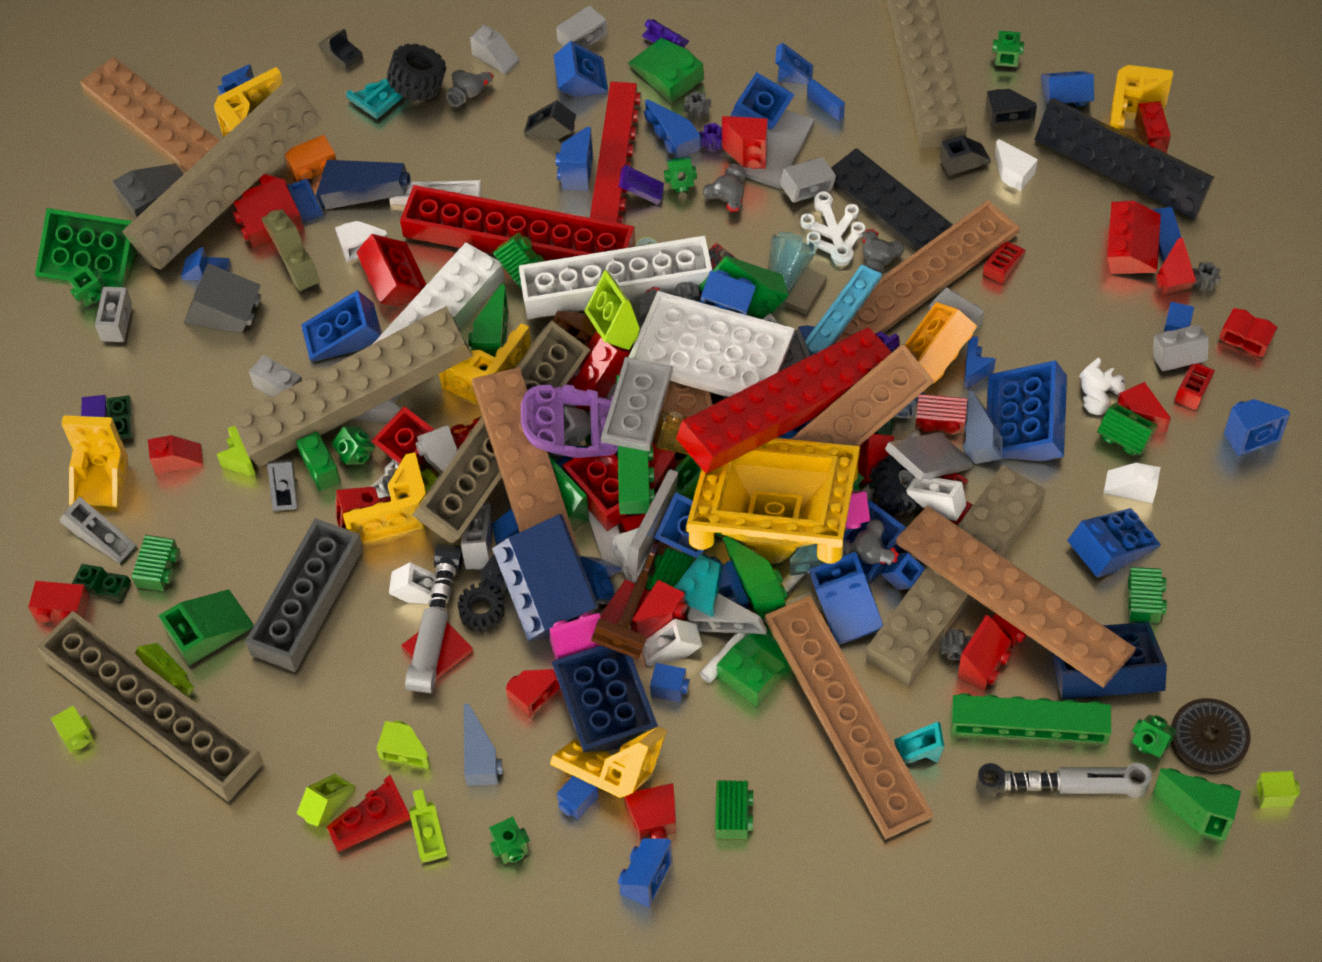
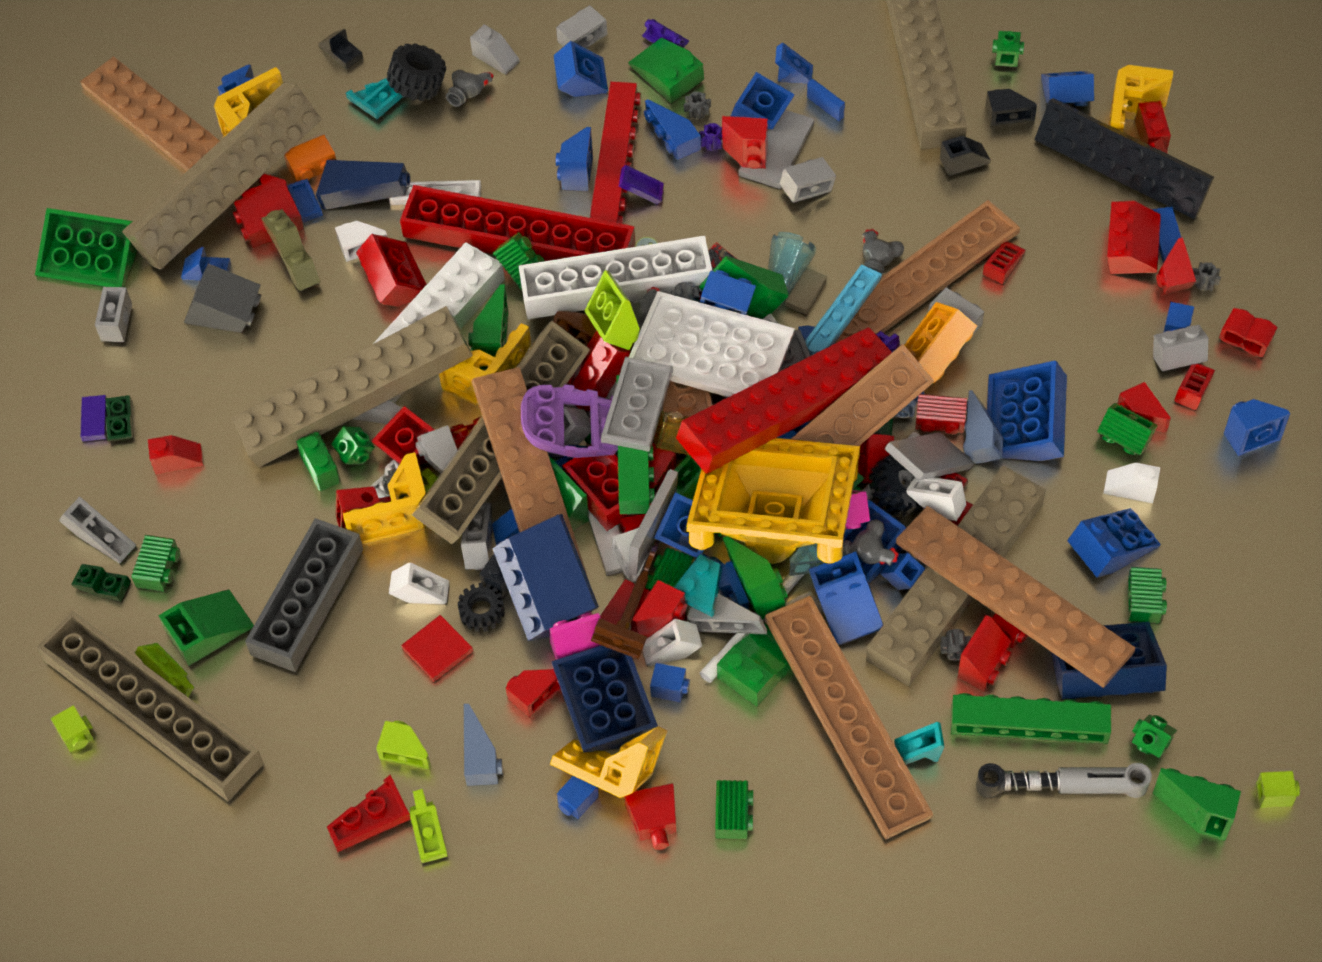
red brick [28,581,90,622] -> none
yellow bracket [61,415,128,512] -> none
green brick [67,265,105,307] -> none
dark grey slope [112,163,184,219] -> none
lime slope [217,425,256,476] -> none
light grey brick [249,355,302,397] -> none
slope [267,459,298,511] -> none
lime slope [297,773,356,827] -> none
blue slope [301,290,382,362] -> none
light grey piece [405,543,463,693] -> none
green brick [489,816,530,864] -> none
black slope [524,100,576,140] -> none
blue slope [579,556,622,604] -> none
blue slope [618,839,673,907] -> none
green brick [664,156,697,192] -> none
dark grey animal [703,164,746,213] -> none
white plant [801,191,865,266] -> none
black plate [831,148,953,252] -> none
blue slope [964,336,996,389] -> none
white slope [994,139,1038,191] -> none
white animal [1079,358,1125,415] -> none
piece [1171,698,1251,772] -> none

